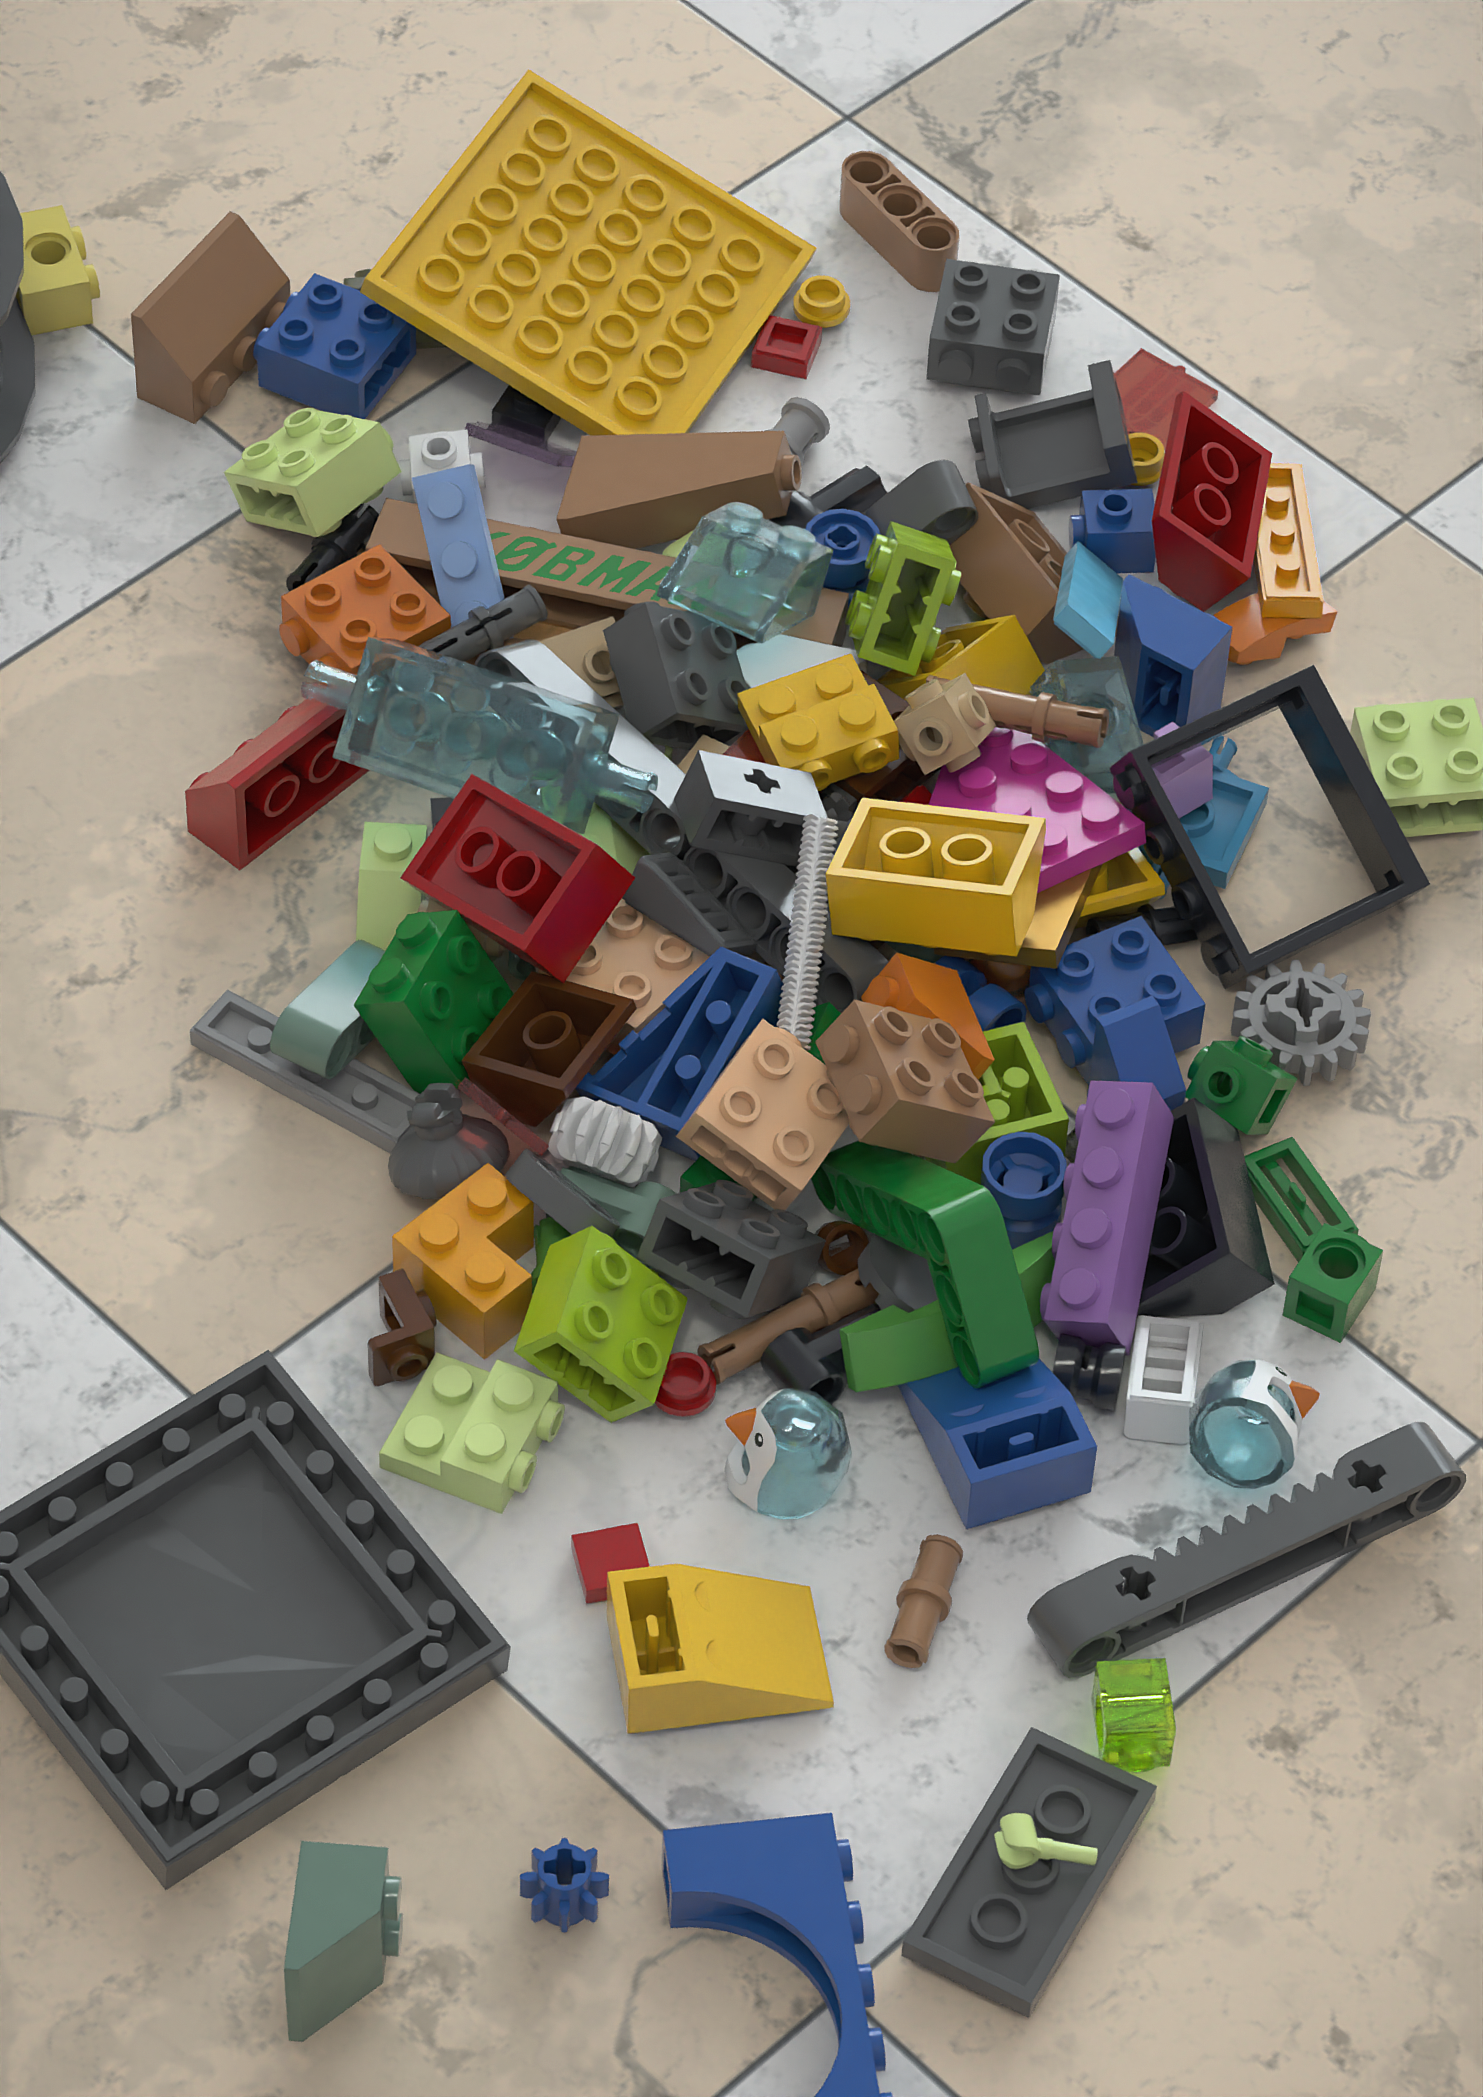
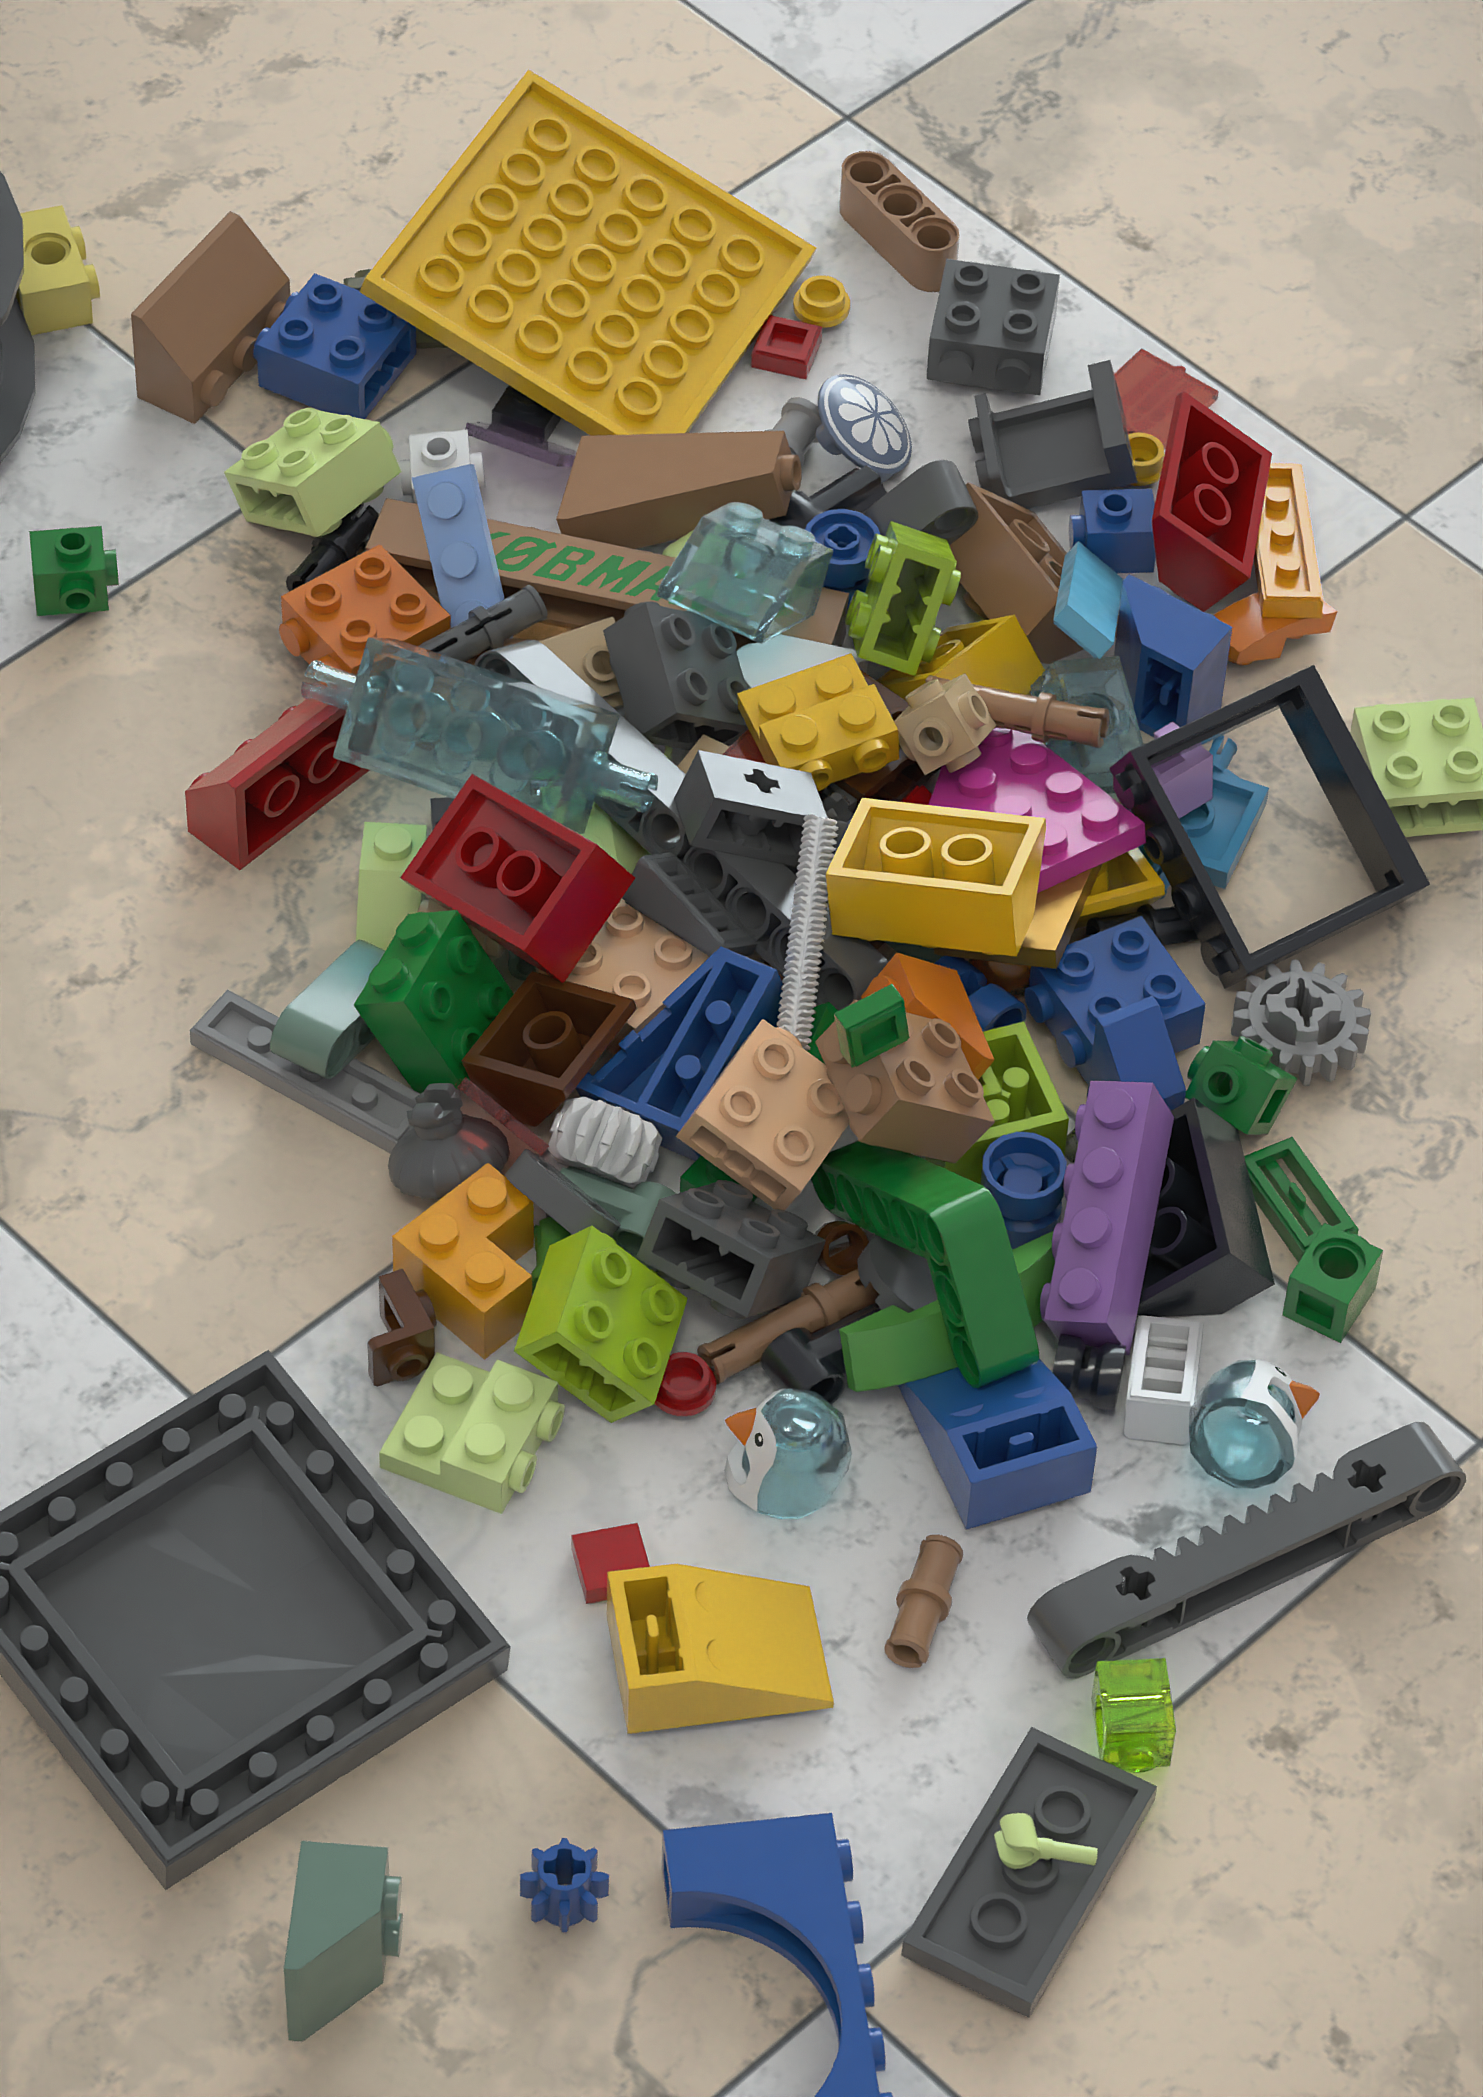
none -> green brick [29,526,119,616]
none -> dish [816,374,912,482]
none -> green tile [834,984,910,1068]

